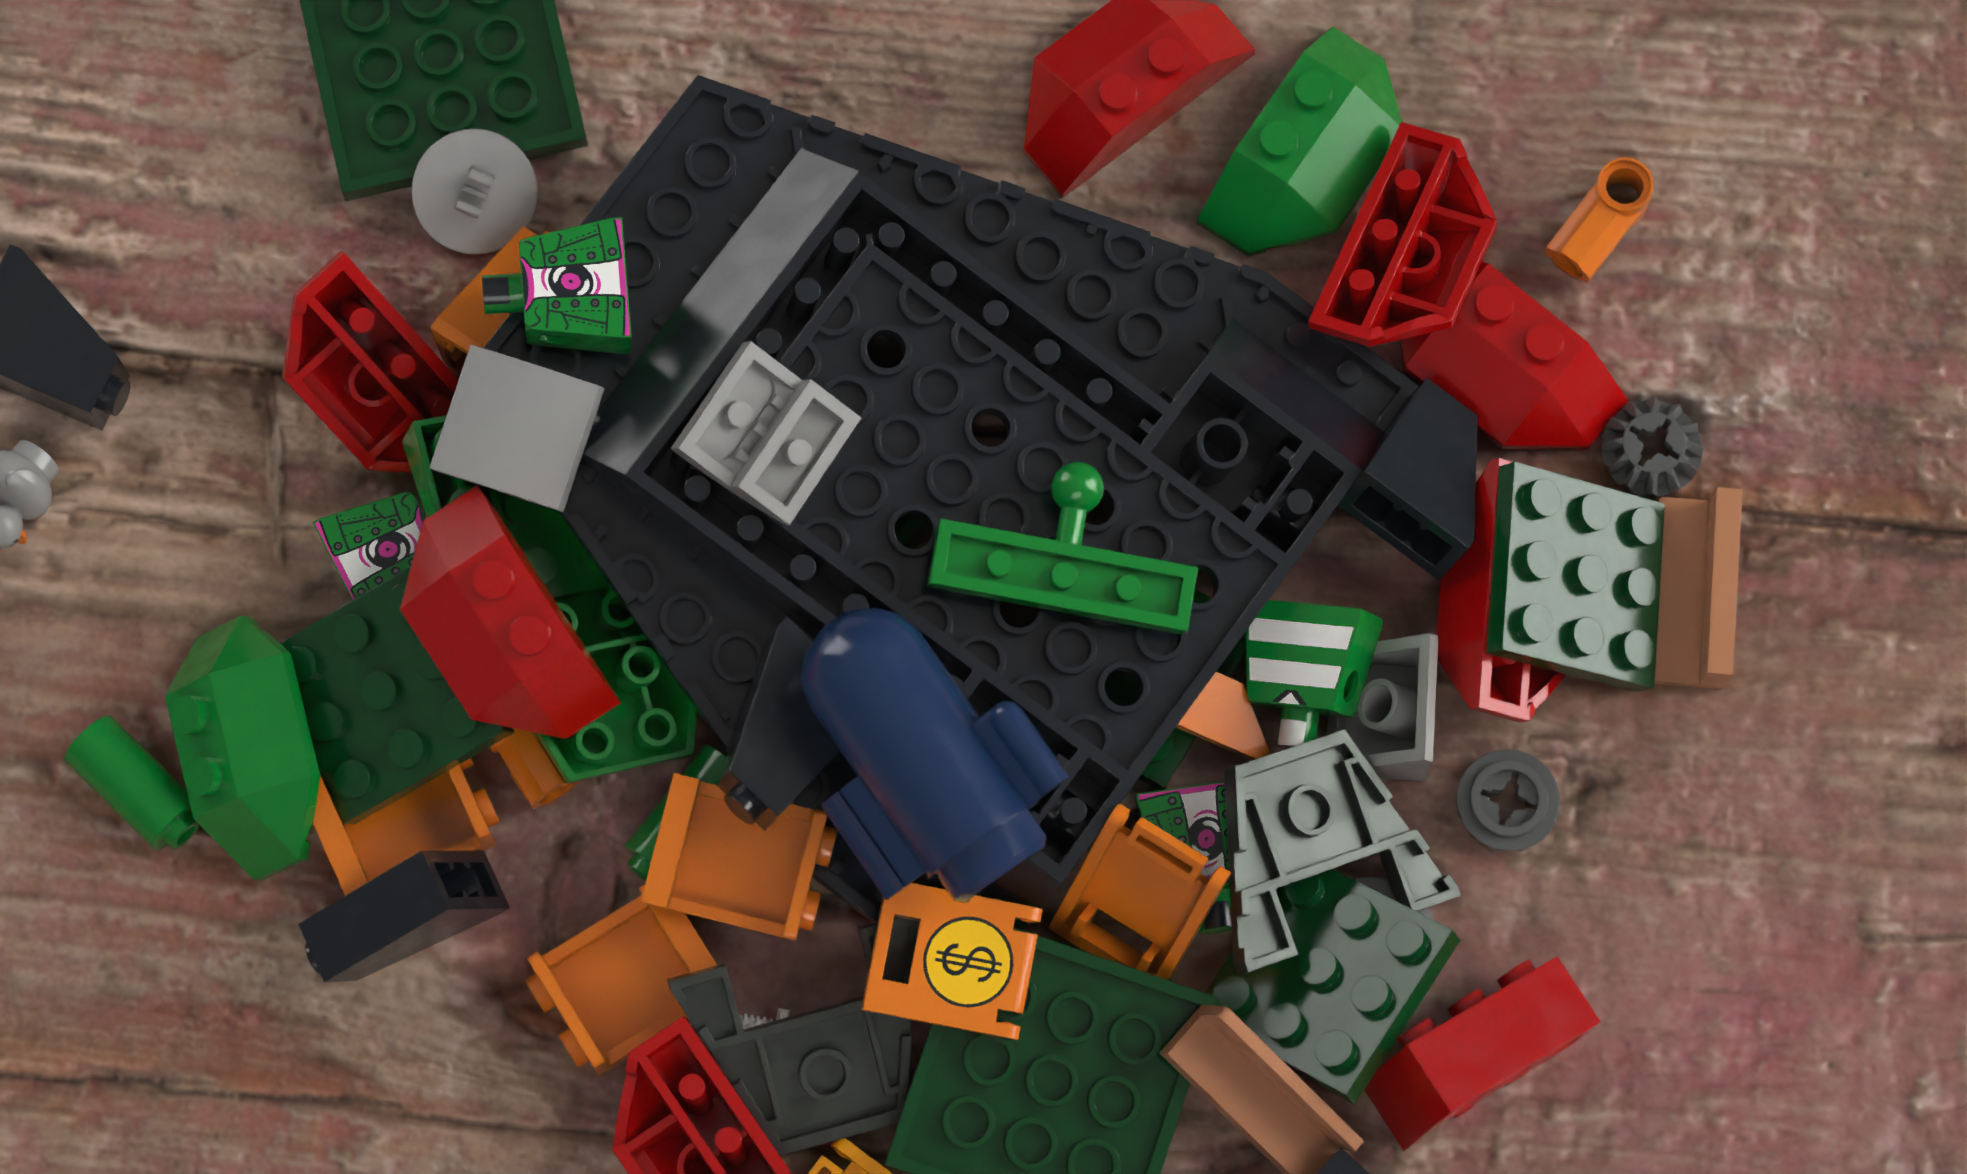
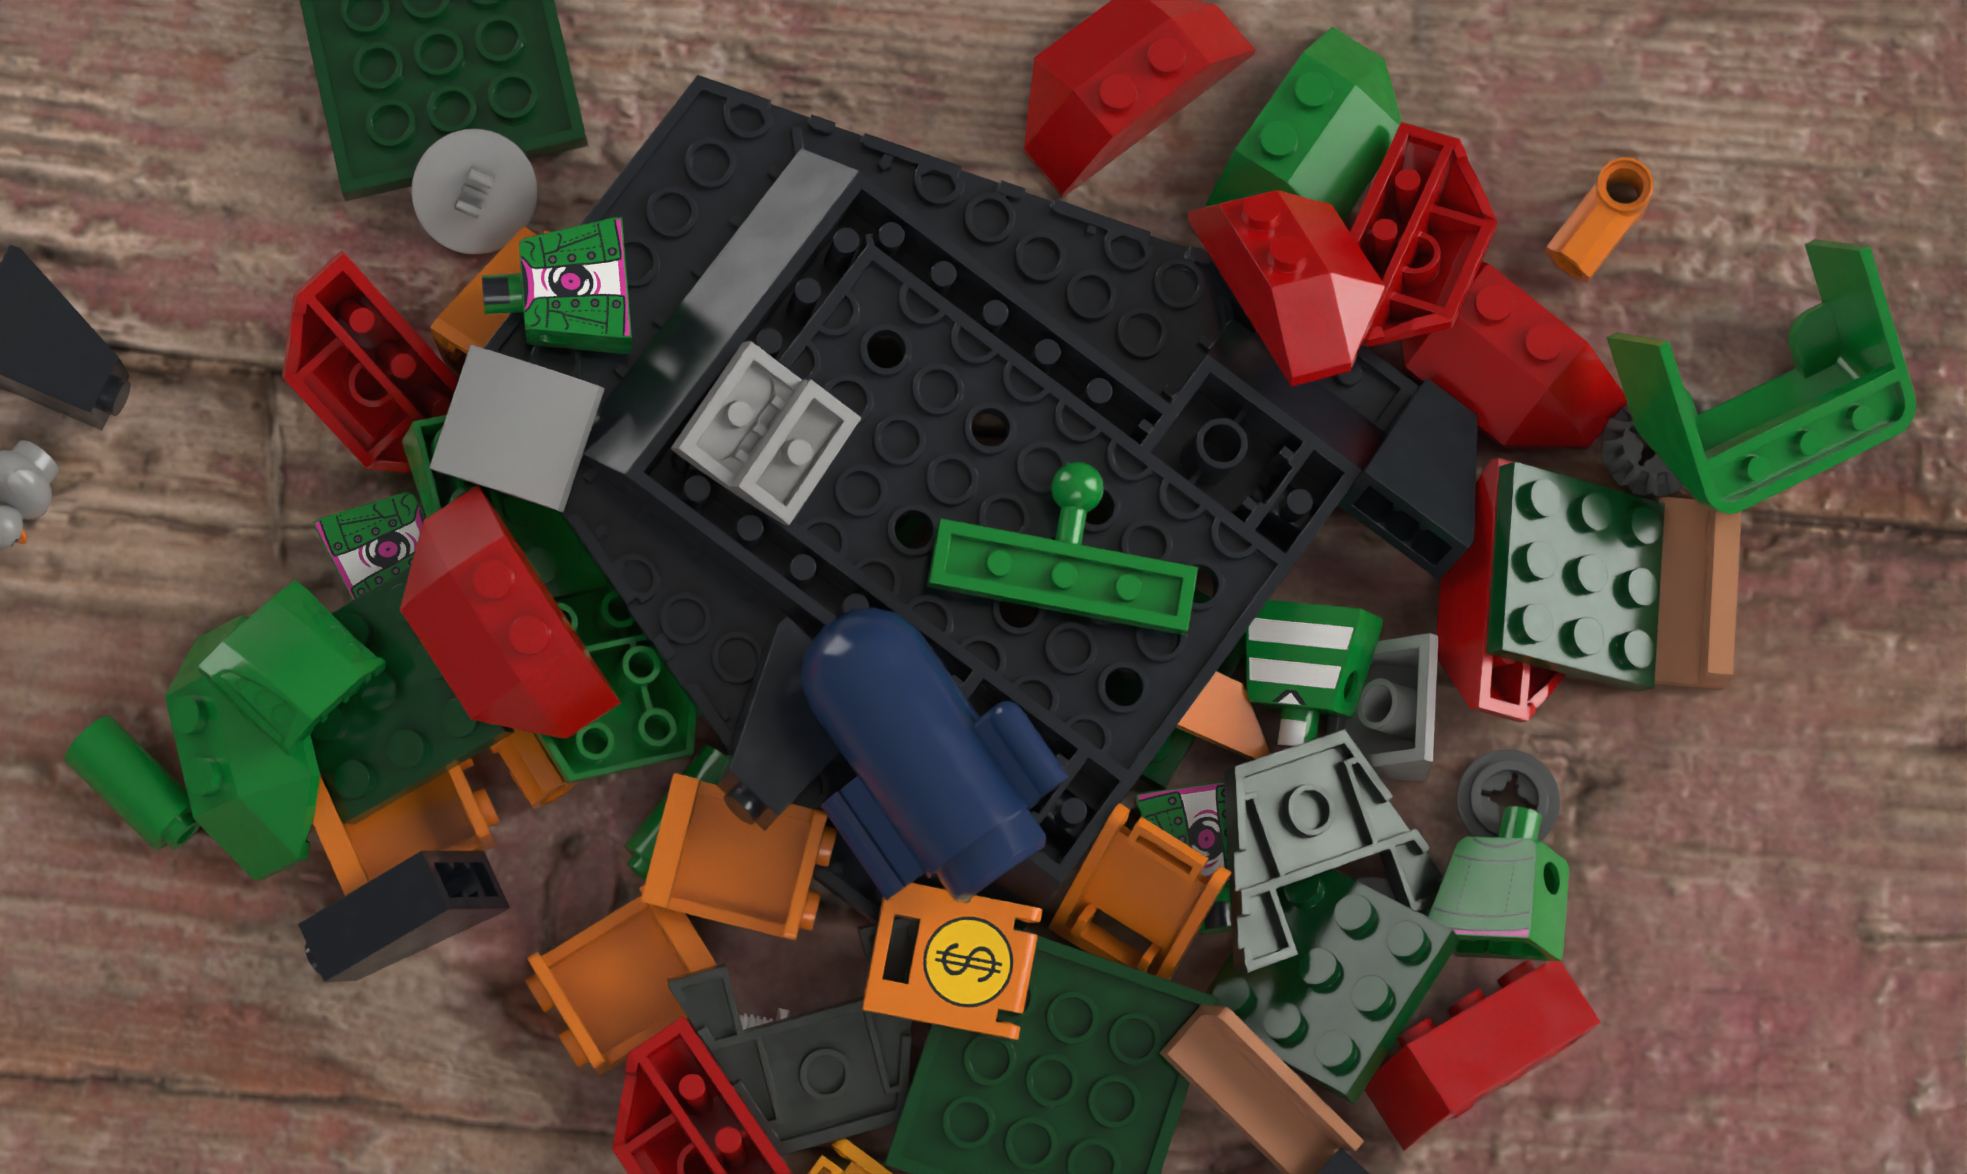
none -> green slope [198,580,386,756]
none -> red wedge [1188,190,1385,387]
none -> green torso [1428,806,1569,962]
none -> green windscreen [1606,239,1916,514]

